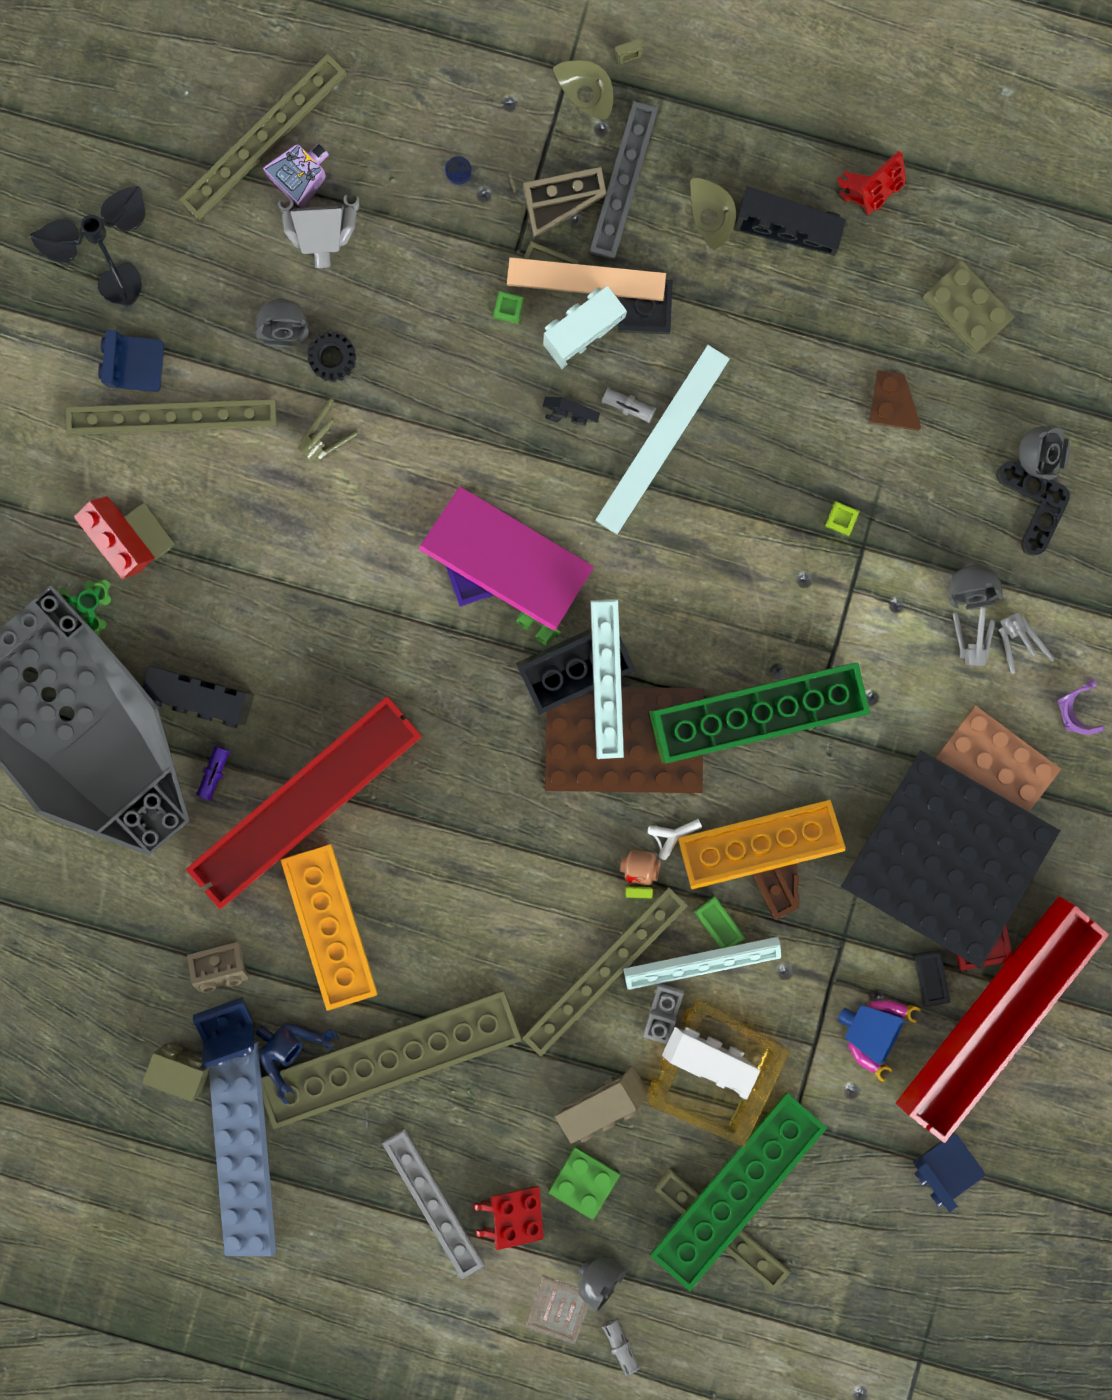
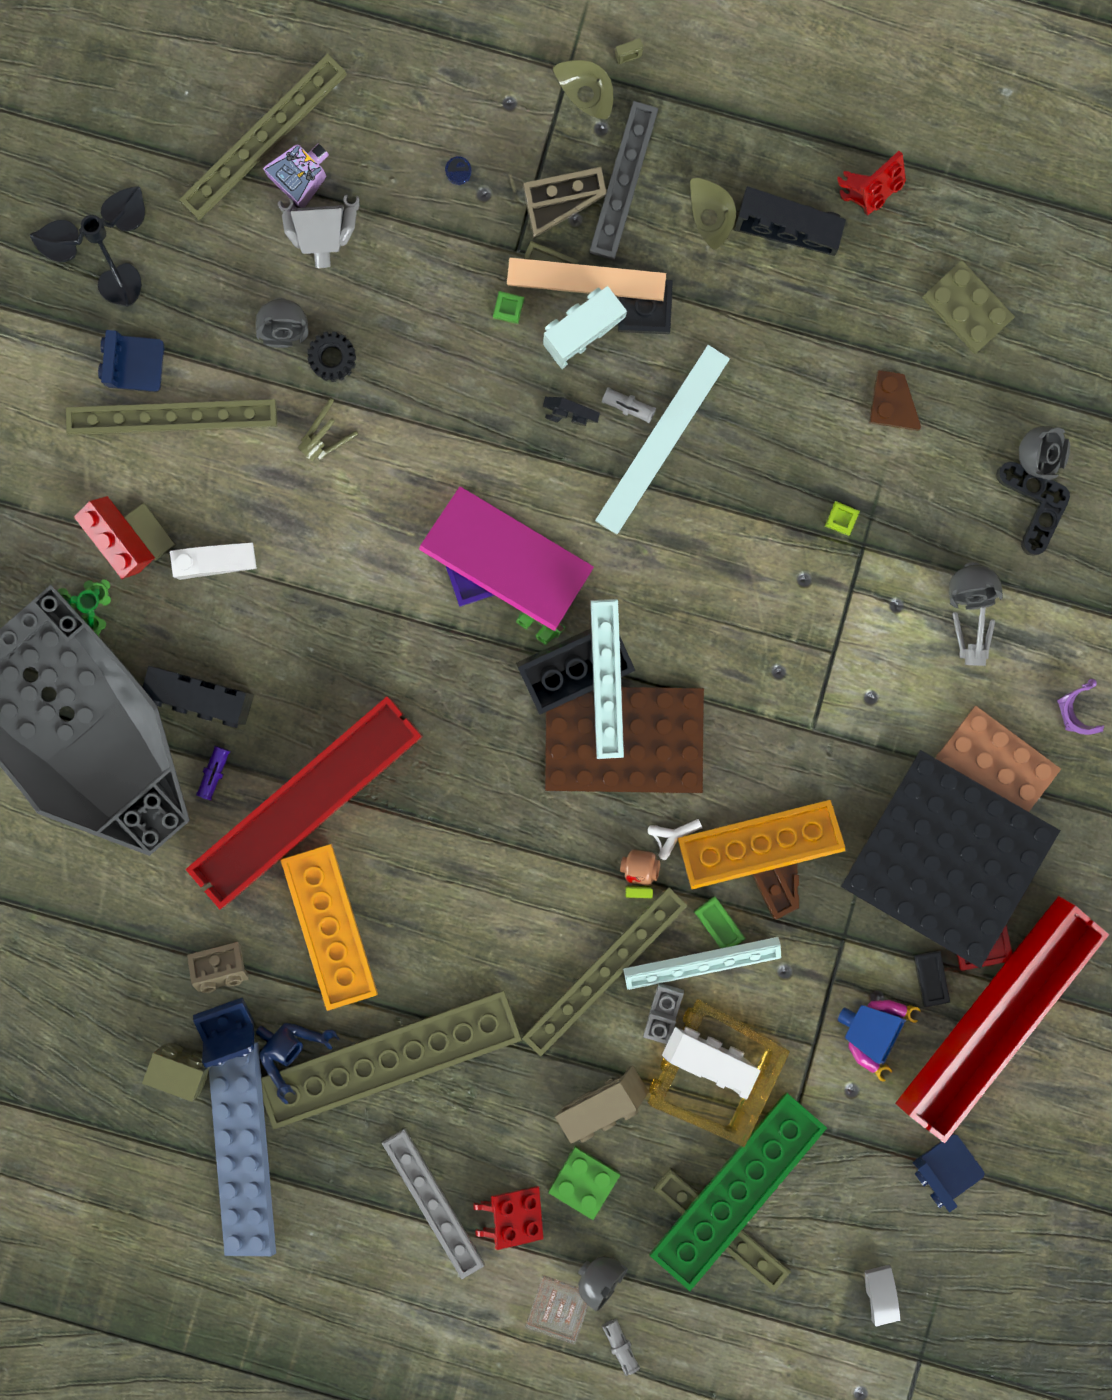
green brick [649,662,870,763] -> none
light grey plant [998,612,1055,674] -> none
none -> white slope [170,543,257,580]
none -> light grey slope [865,1265,900,1327]

